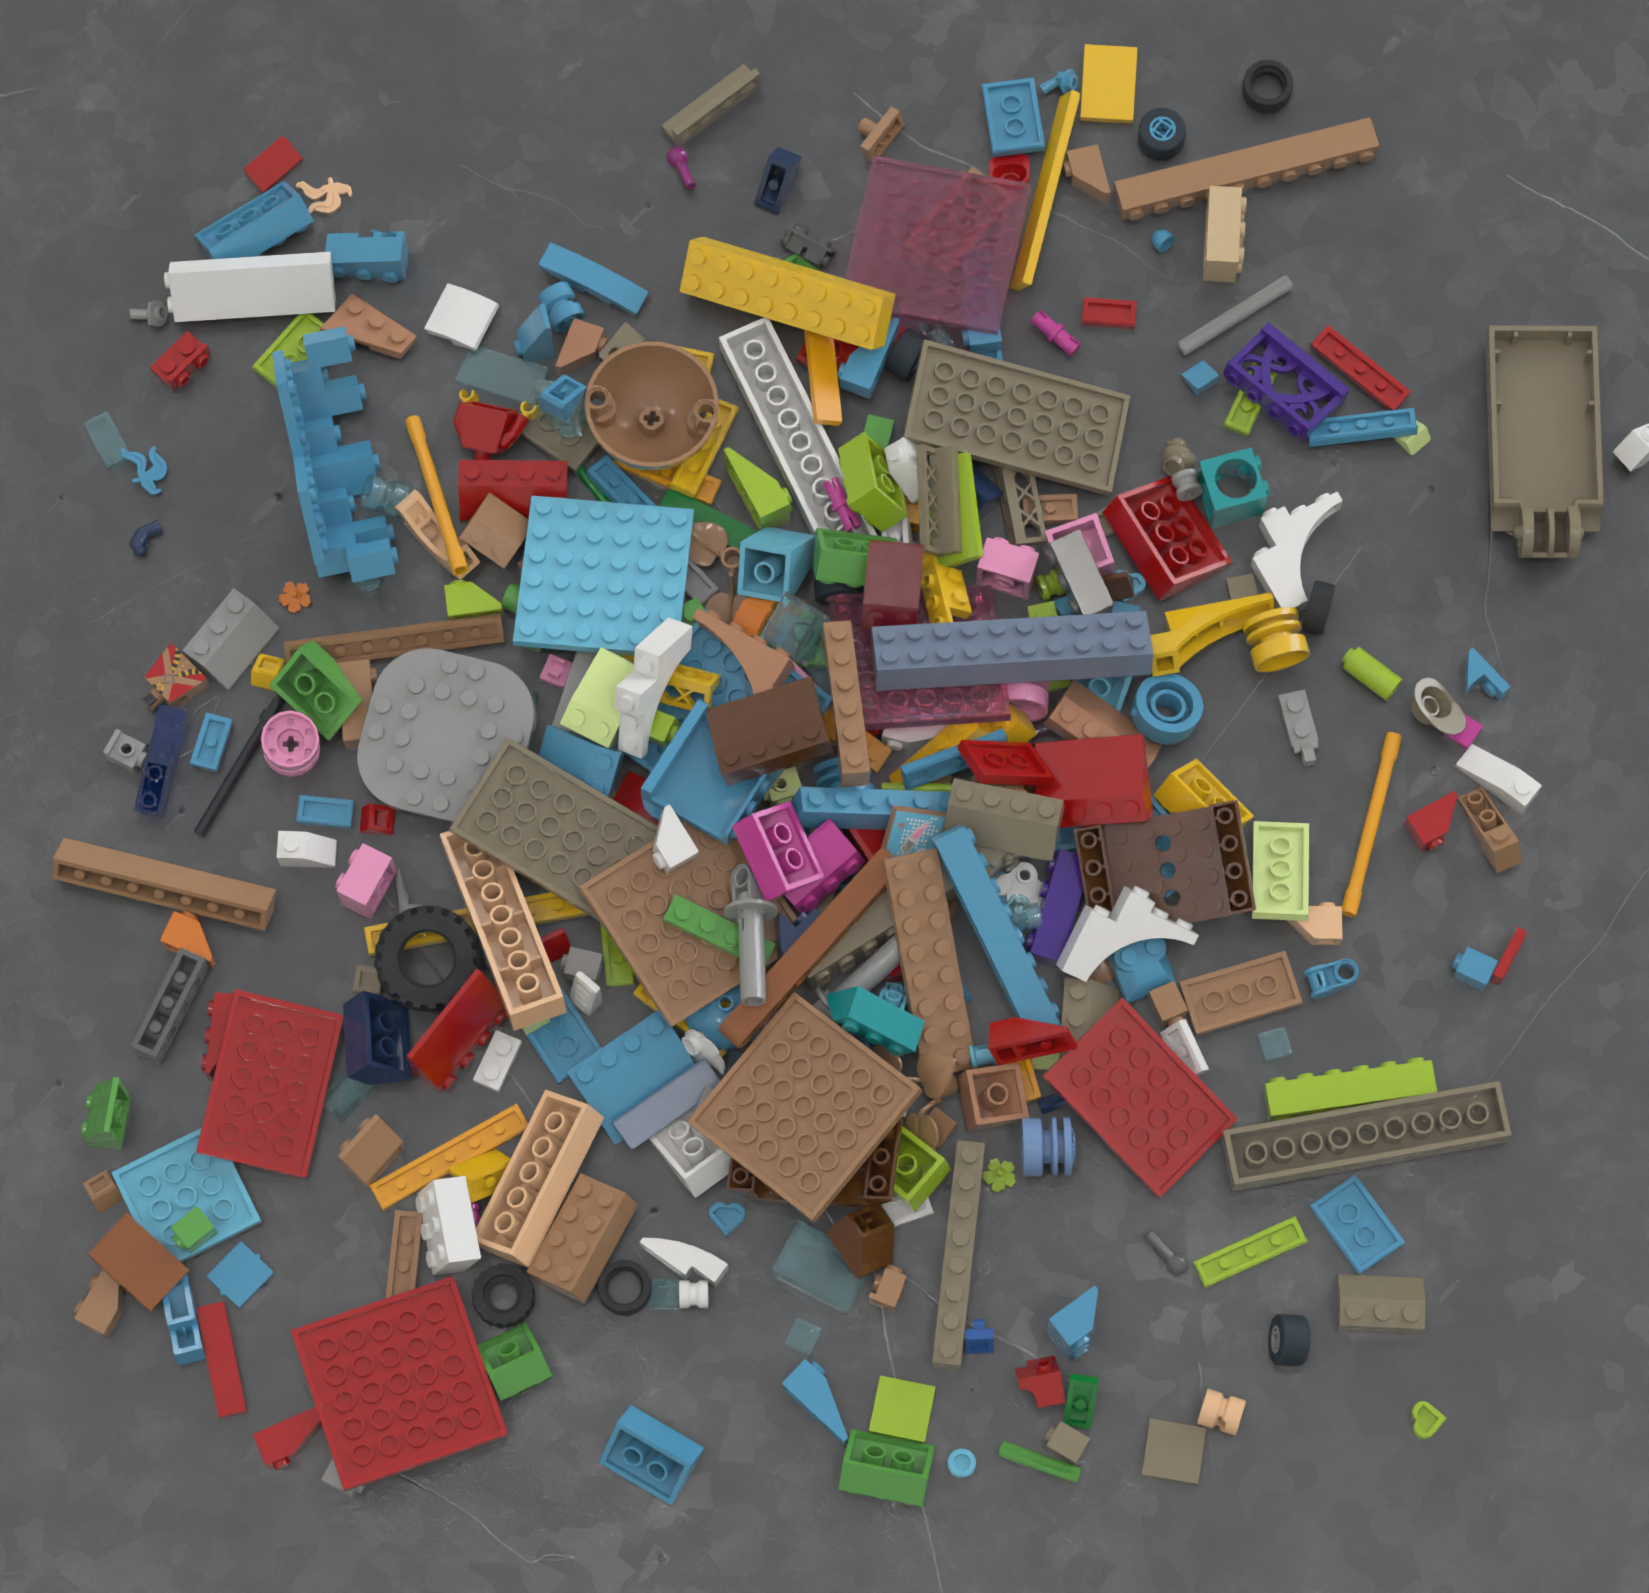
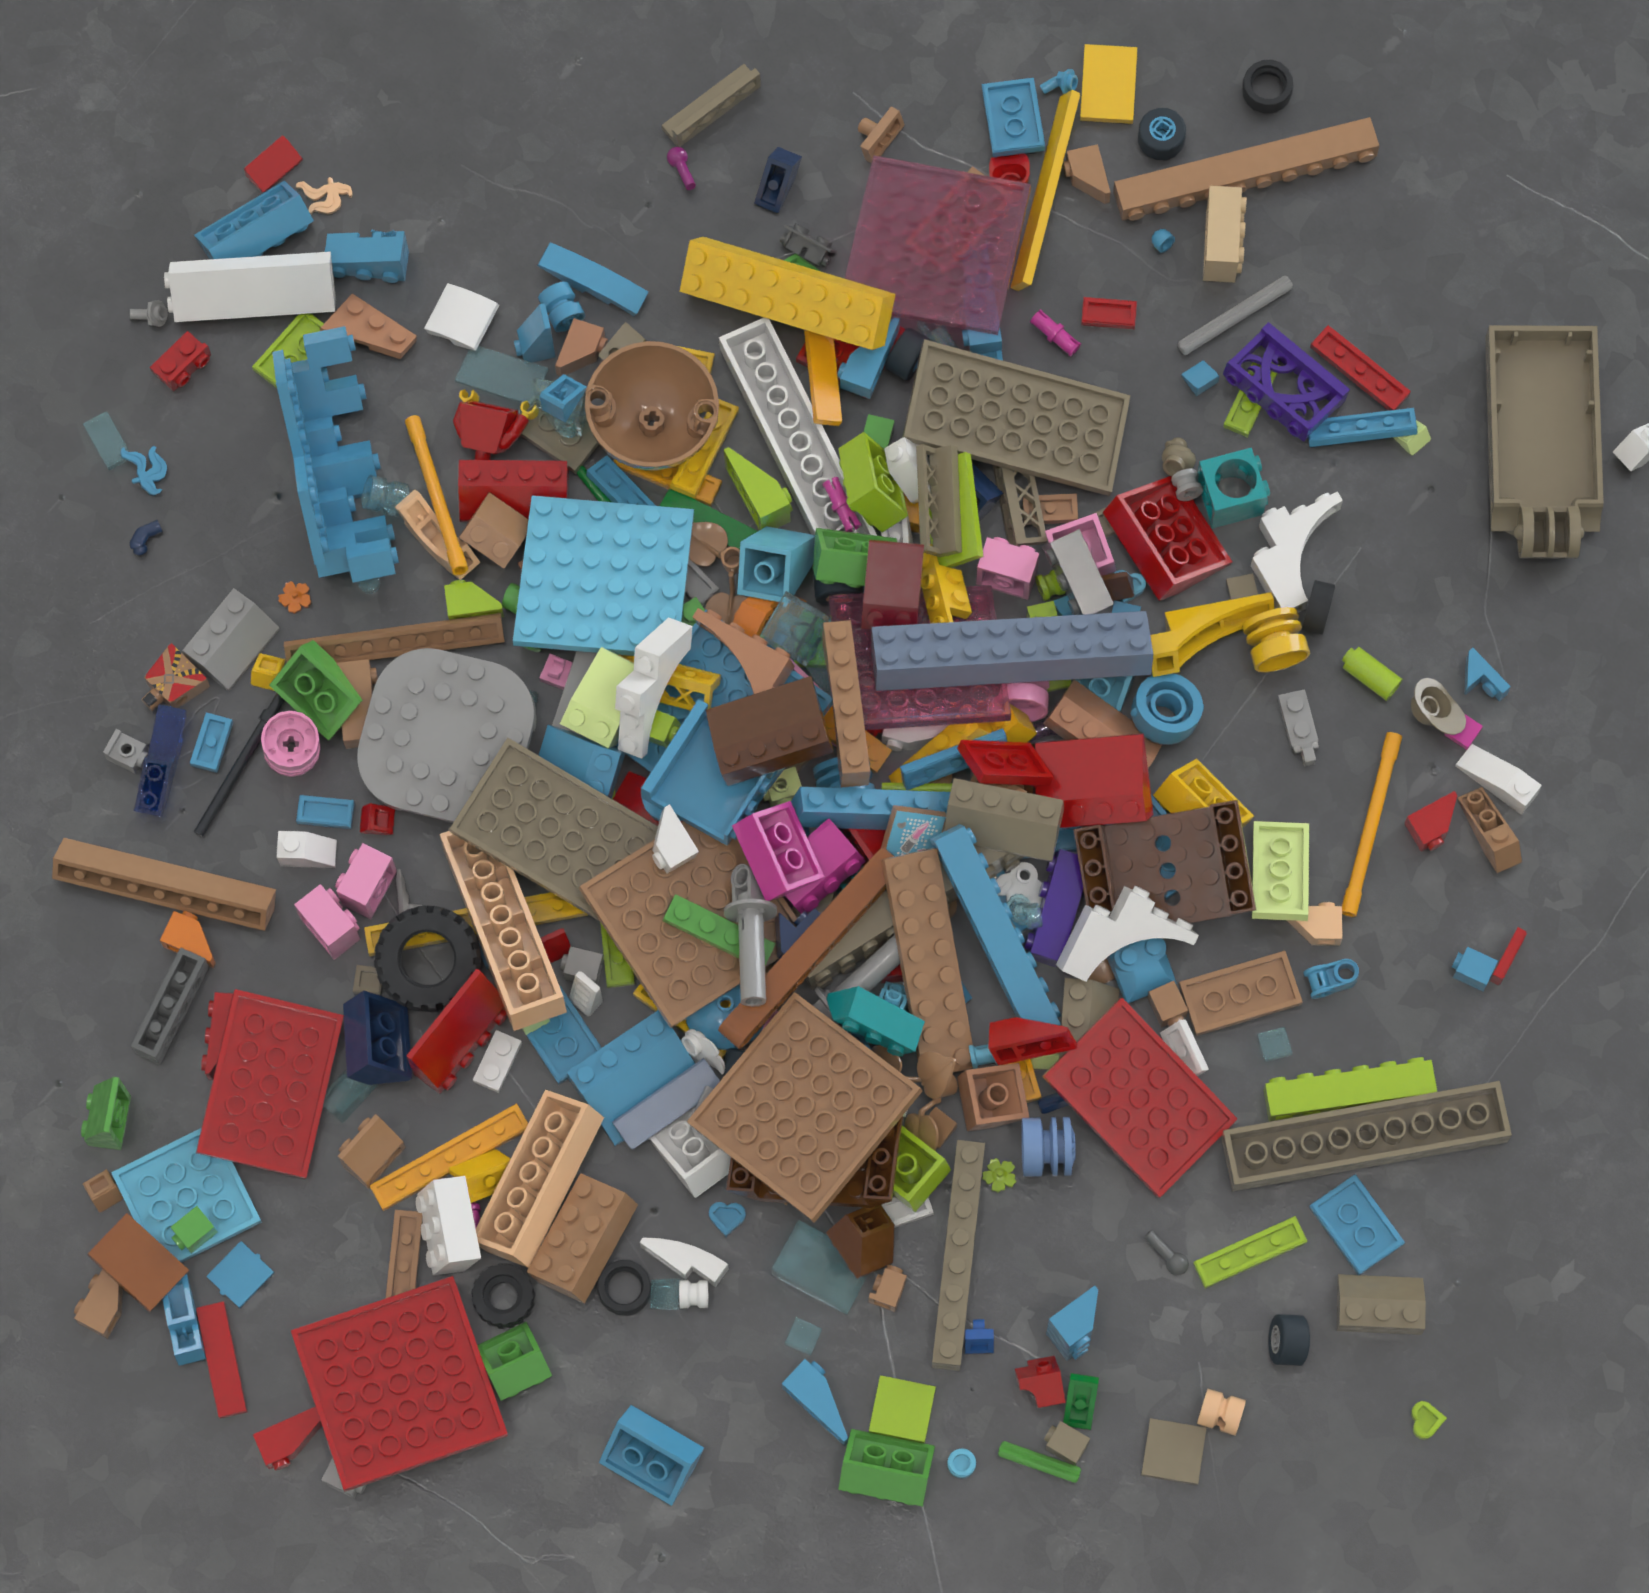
none -> bright pink brick [294,884,360,960]

